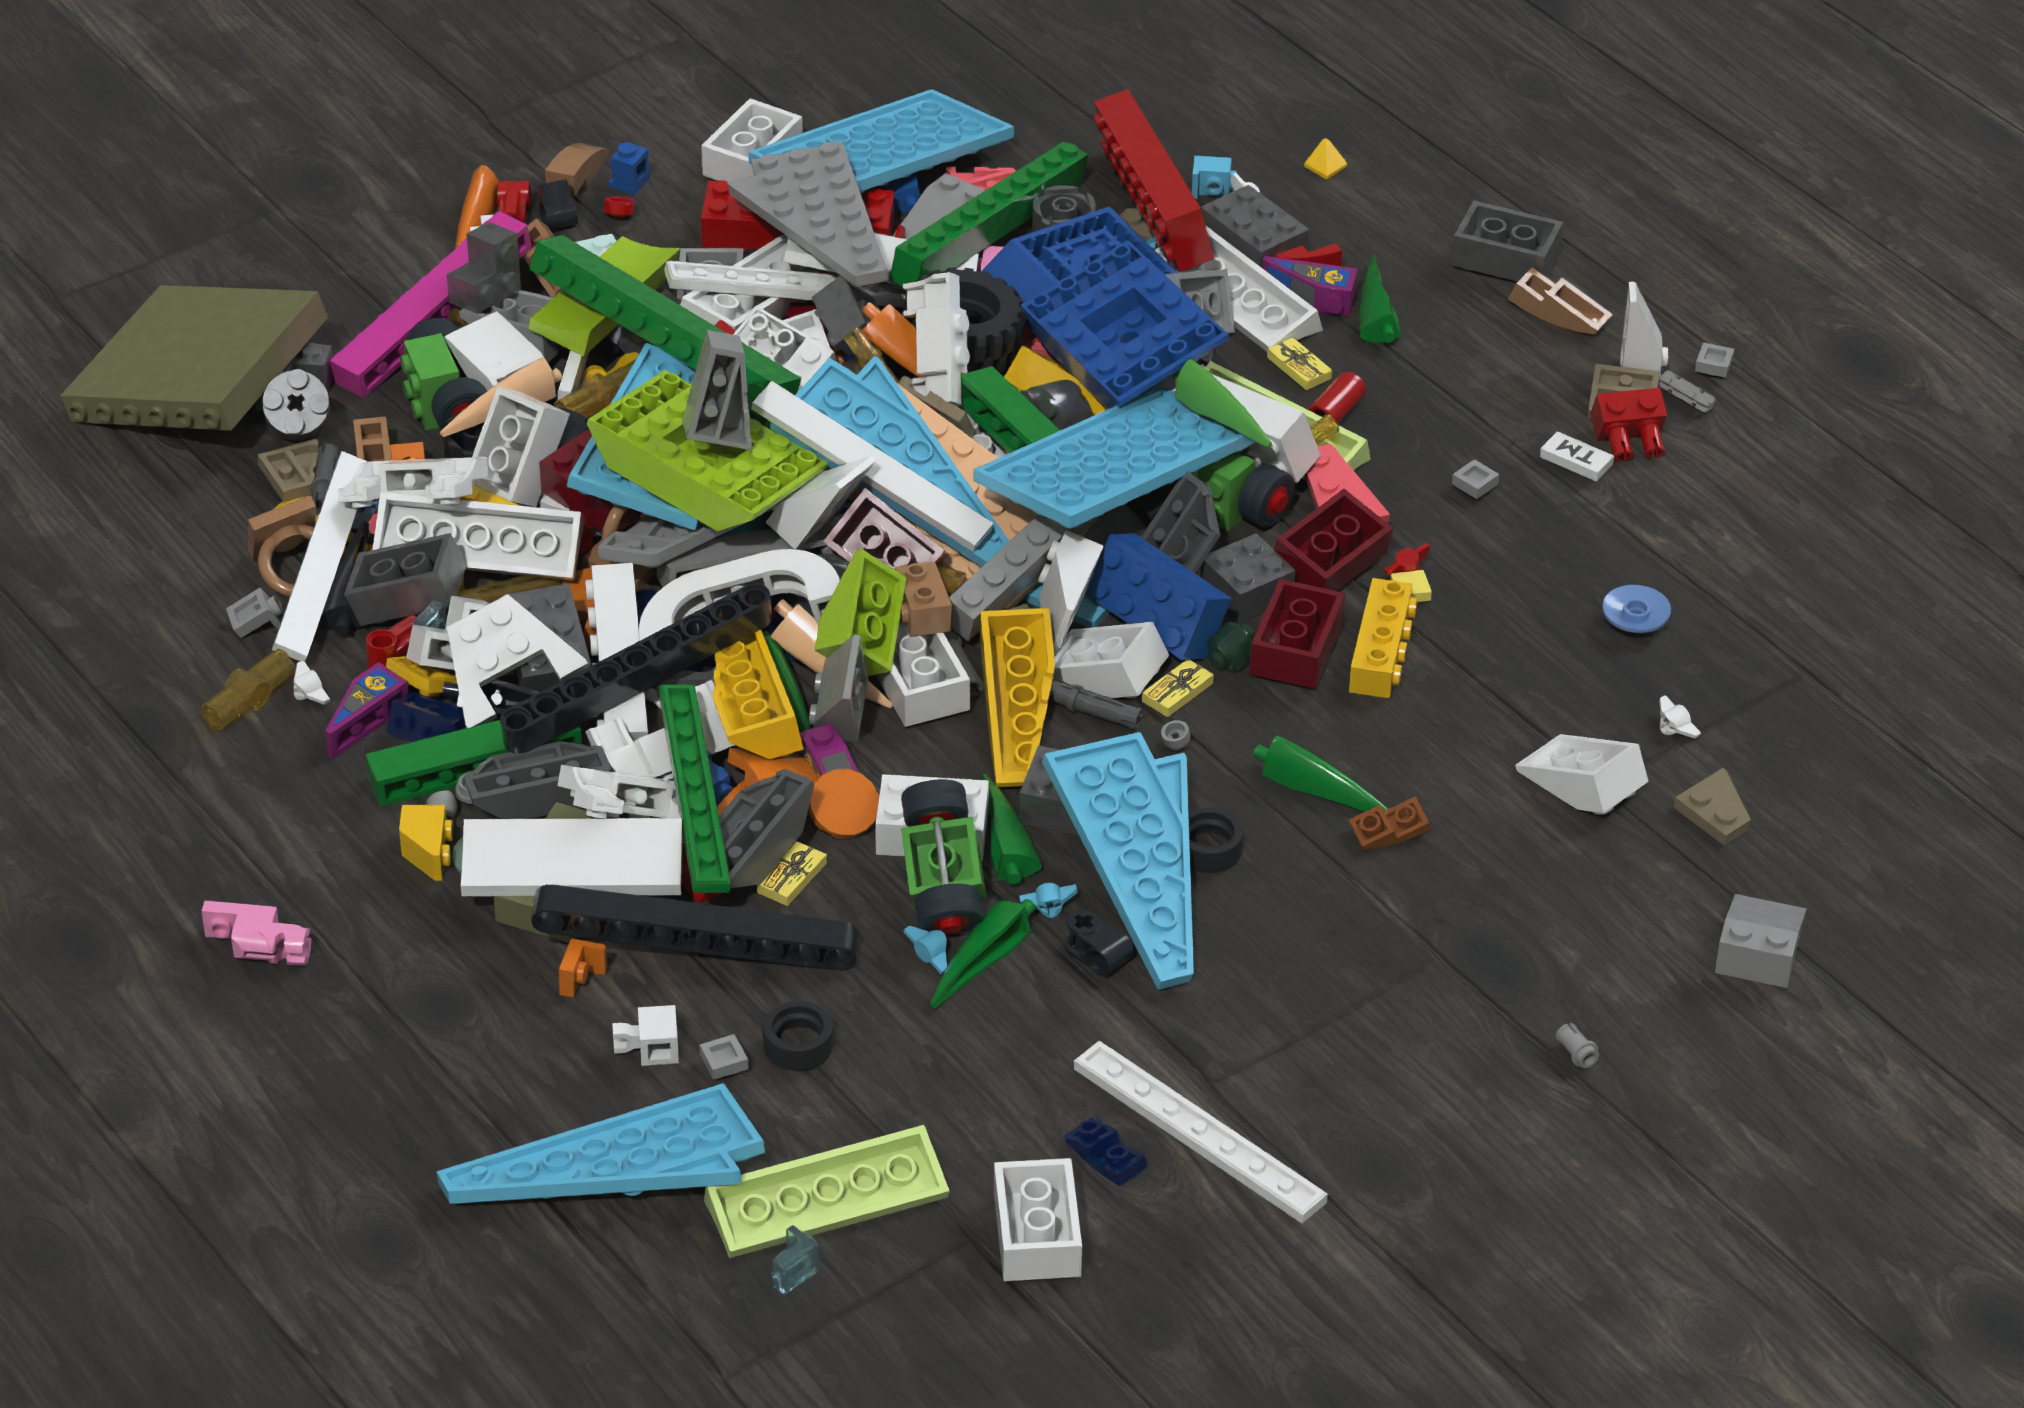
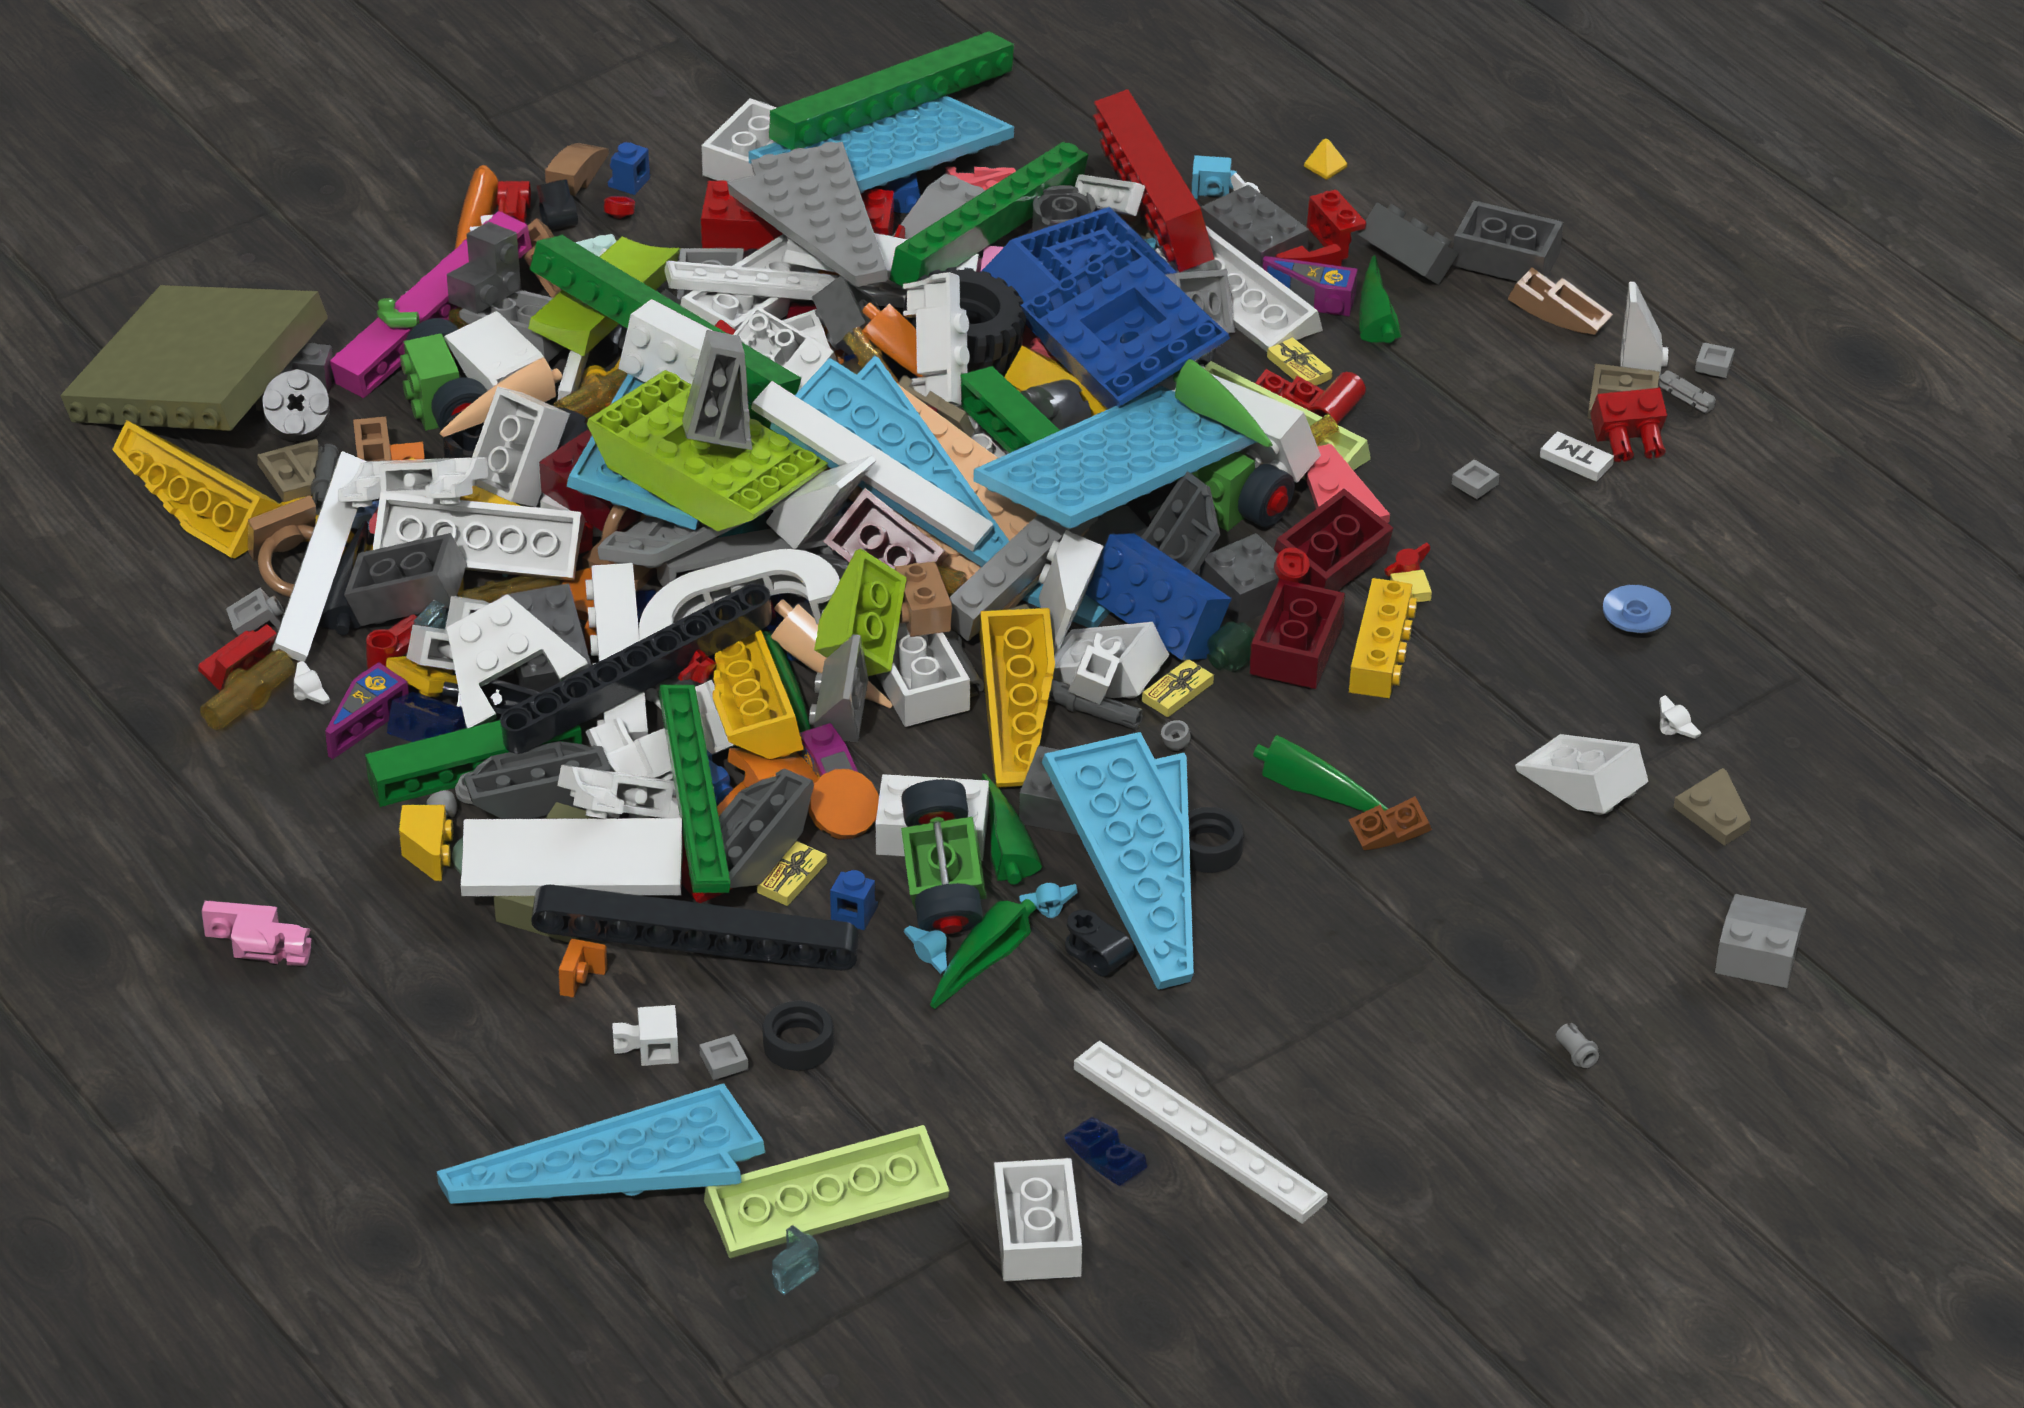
none -> yellow wedge [112,420,283,559]
none -> red bracket [198,624,277,691]
none -> bright green arm [377,298,420,328]
none -> white brick [618,299,712,385]
none -> red piece [678,649,716,683]
none -> green brick [769,32,1014,150]
none -> blue brick [830,870,878,931]
none -> white brick [1068,633,1121,705]
none -> white tile [1075,174,1145,216]
none -> red slope [1255,369,1324,410]
none -> red tile [1274,547,1310,582]
none -> red bracket [1307,190,1366,259]
none -> dark grey brick [1357,202,1459,285]

